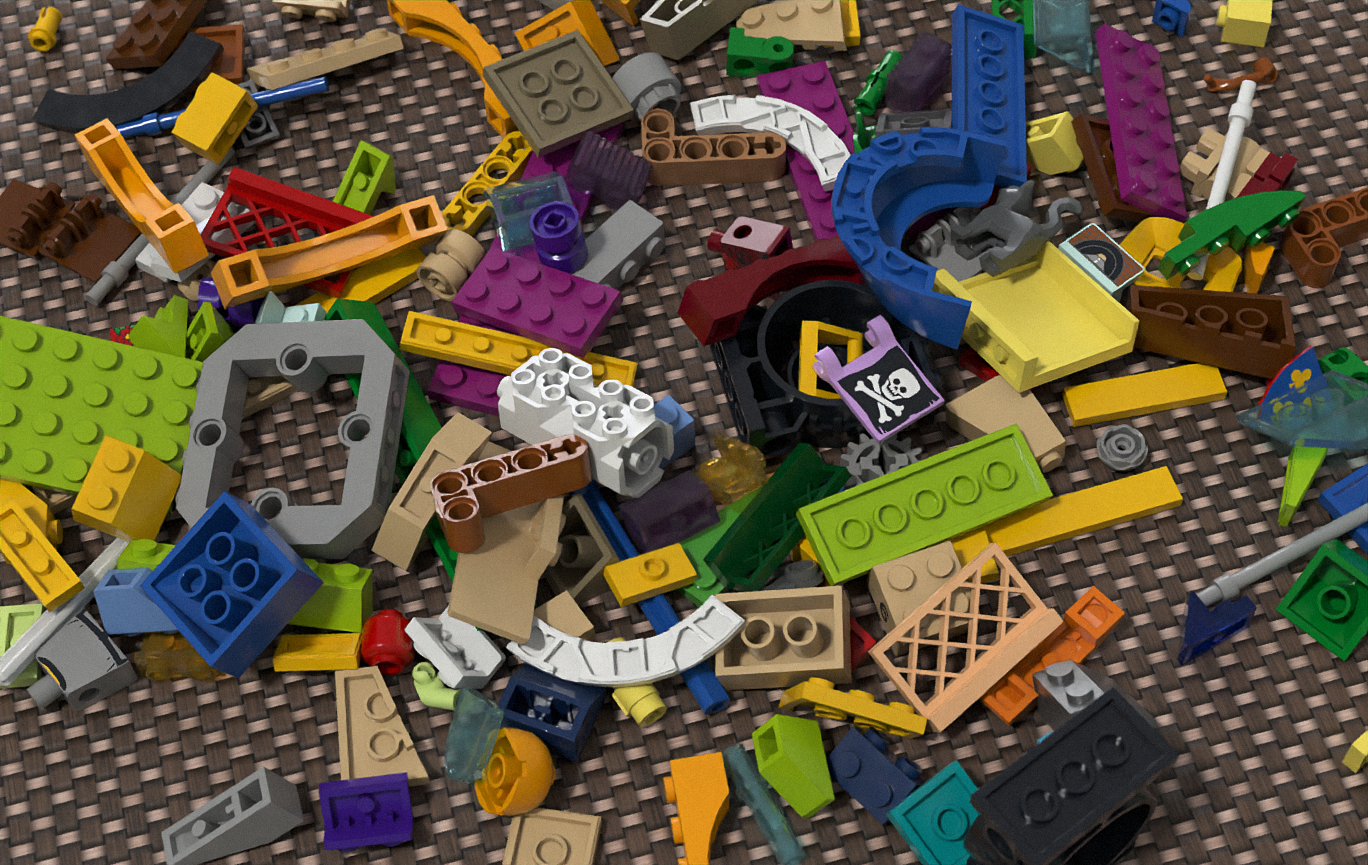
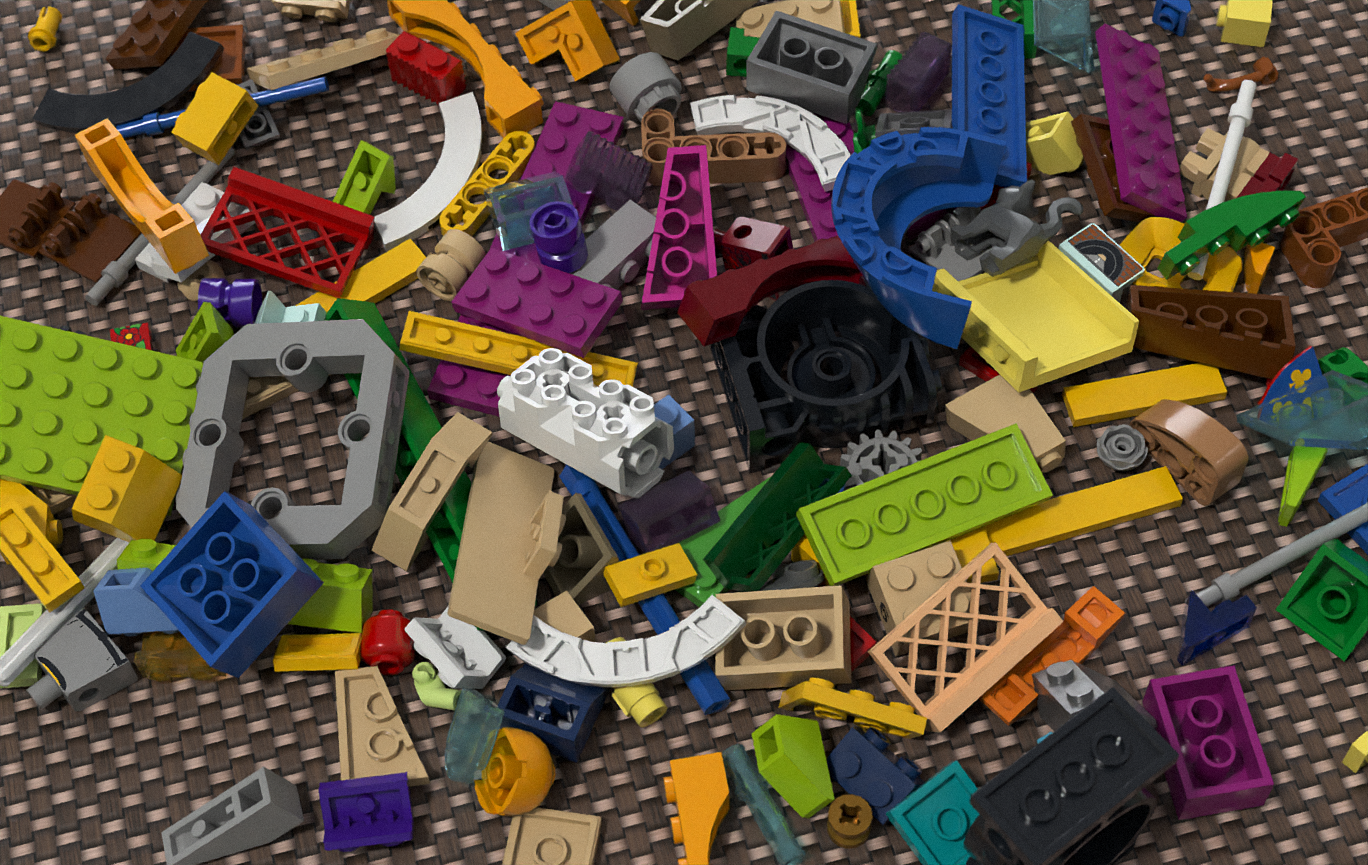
lime slope [129,295,188,358] -> none
light orange arch [211,195,448,309] -> none
dark orange beam [430,434,592,553] -> none
dark tan plate [483,30,634,158] -> none
clear yellow bracket [688,433,769,506] -> none
yellow tile [798,321,864,399] -> none
flag [813,315,945,444] -> none
none -> white tile [374,92,482,252]
none -> red brick [386,31,466,105]
none -> dark pink wedge [641,145,717,310]
none -> flat silver slope [746,11,877,124]
none -> pearl gold wheel [827,794,872,849]
none -> medium nougat beam [1130,399,1248,506]
none -> magenta brick [1142,665,1274,820]

